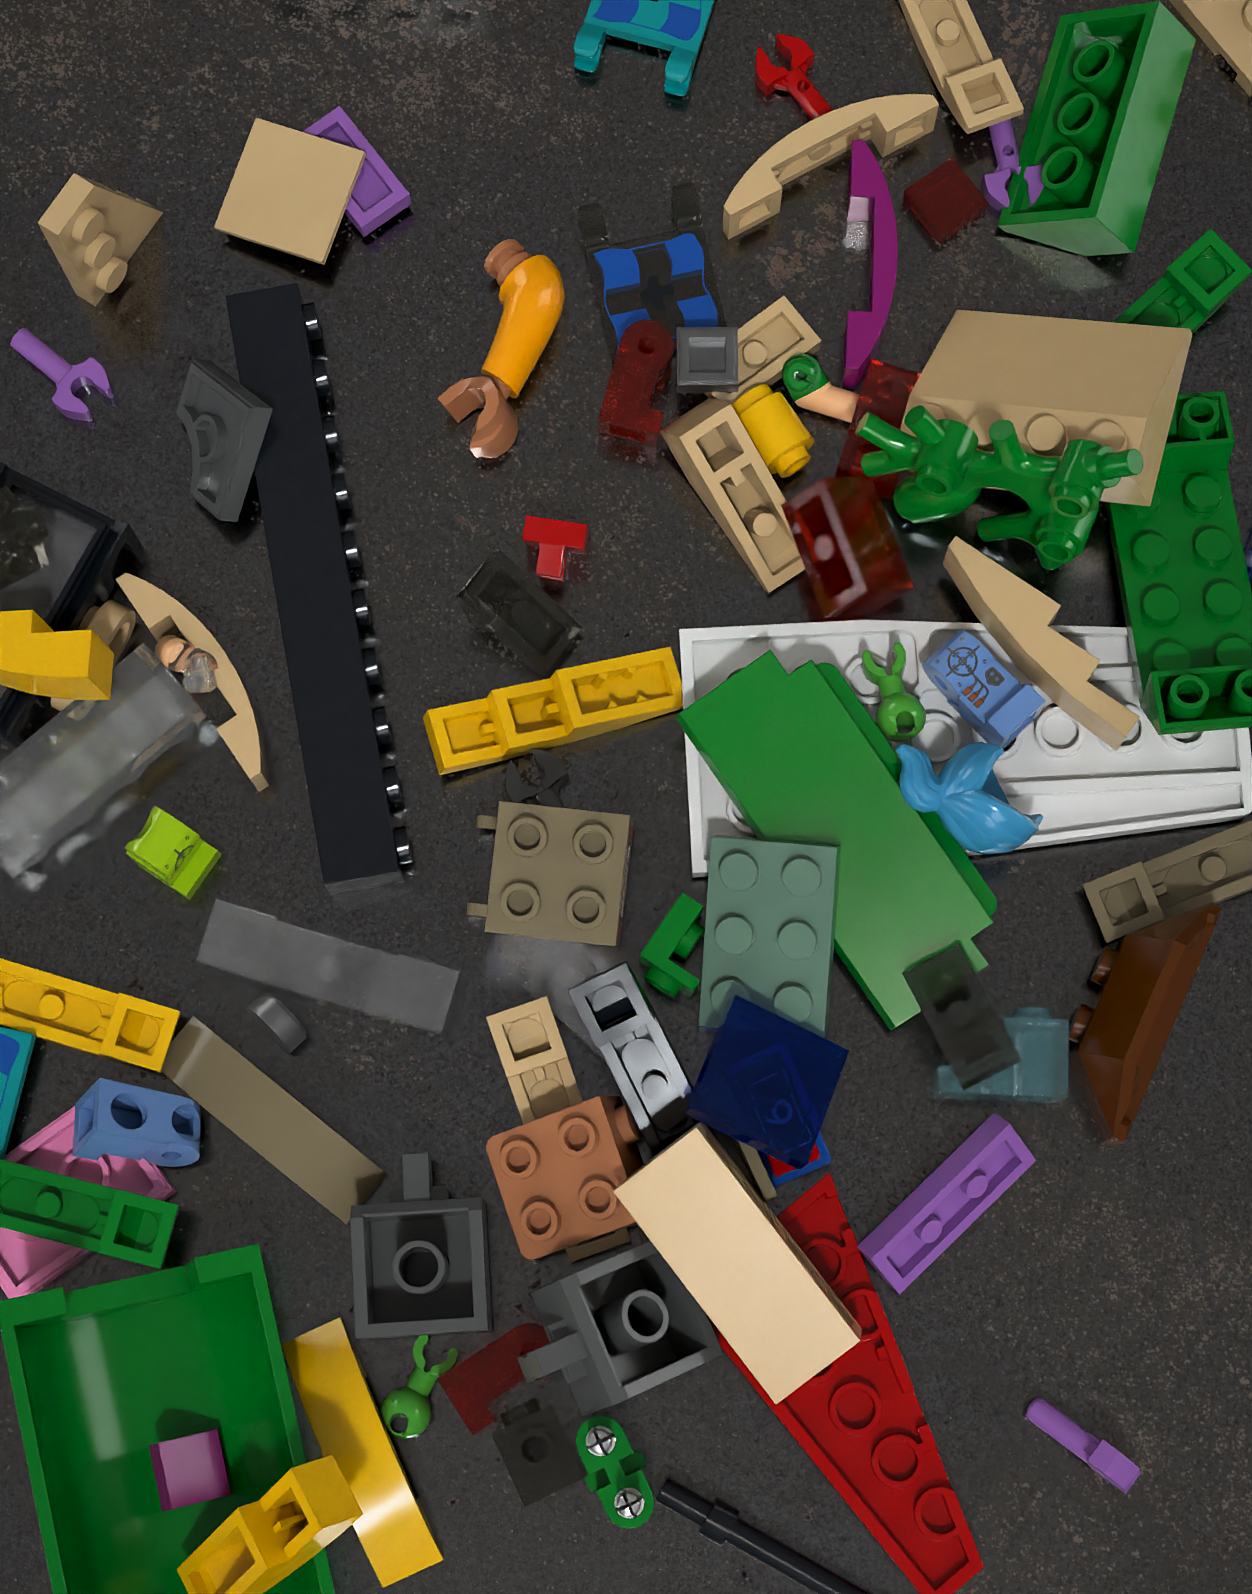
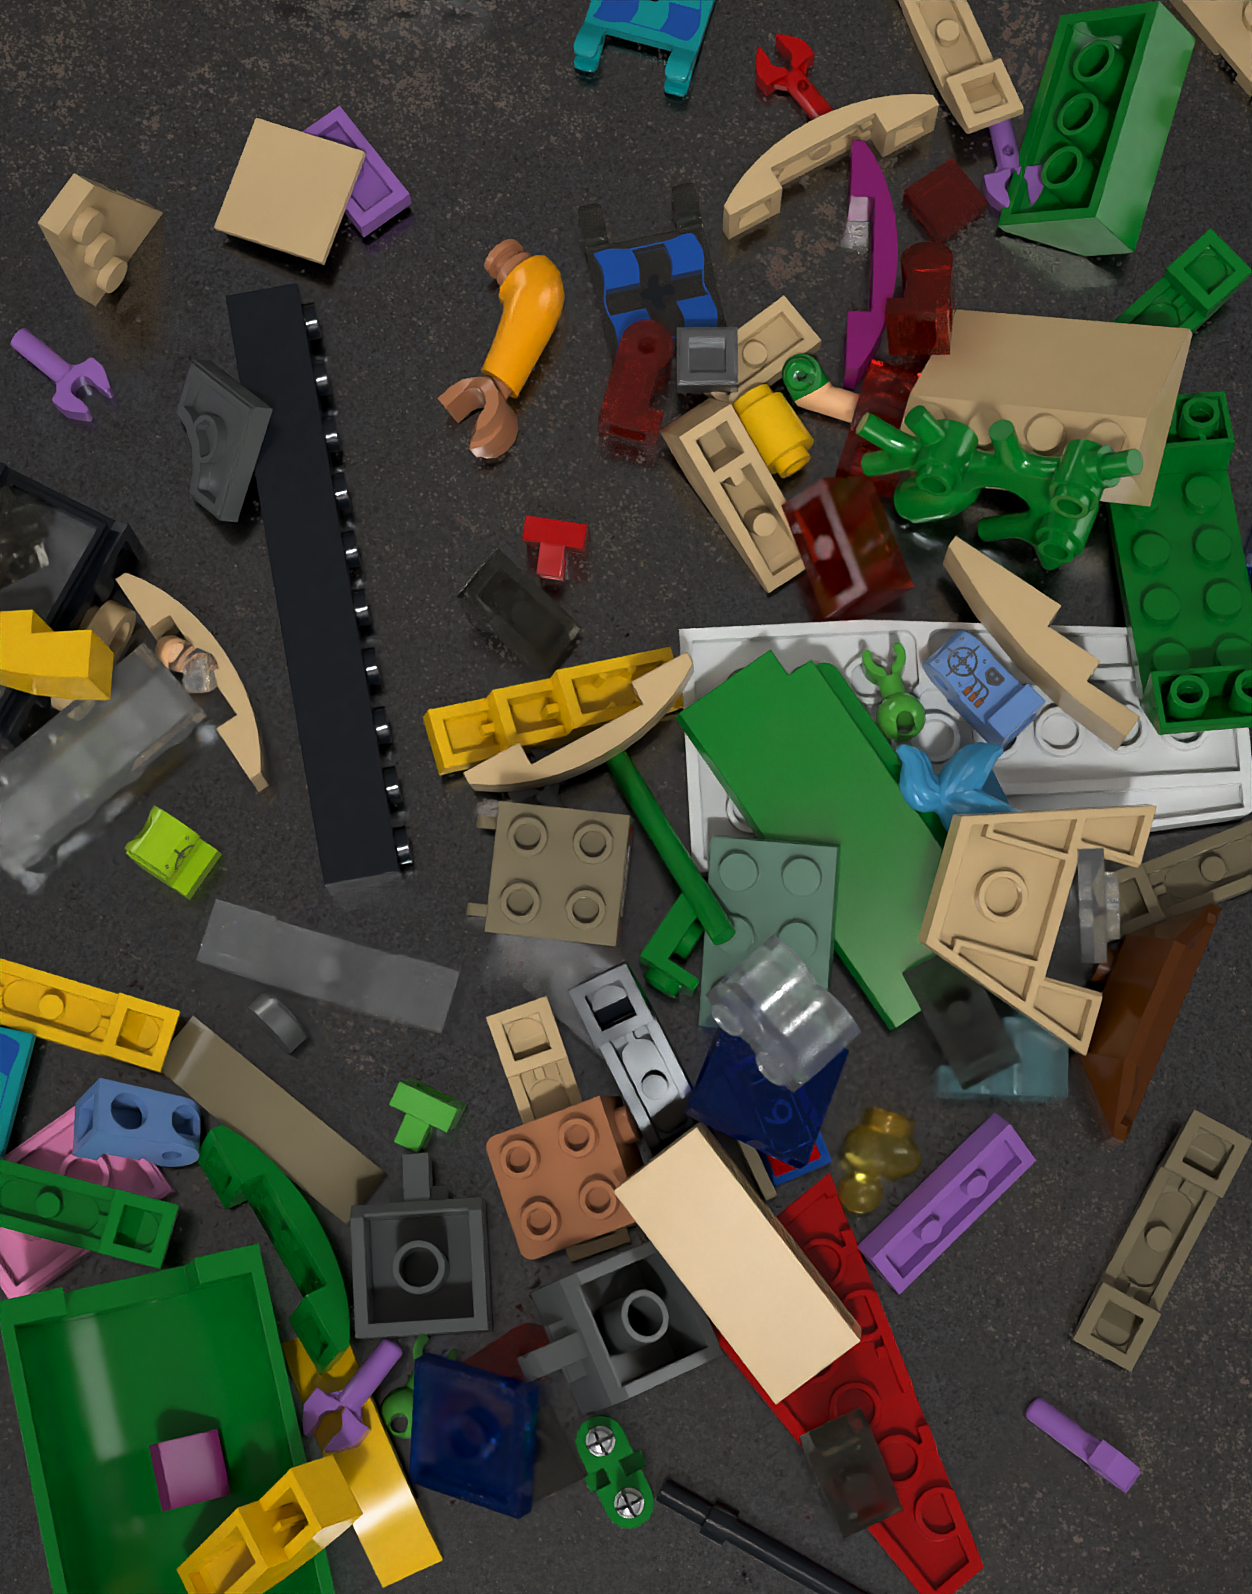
none -> green slope [197,1124,350,1375]
none -> medium lavender bar [303,1338,403,1454]
none -> bright green tile [389,1077,467,1153]
none -> clear blue tile [409,1352,539,1519]
none -> tan slope [463,652,694,792]
none -> green bar [605,750,736,945]
none -> clear brick [706,935,861,1093]
none -> clear smoke slope [799,1407,903,1539]
none -> clear yellow animal [839,1107,921,1214]
none -> clear red leg [885,241,956,355]
none -> tan wing [917,804,1157,1056]
none -> dark tan slope [1072,1109,1252,1372]
none -> clear plate [1077,848,1120,963]

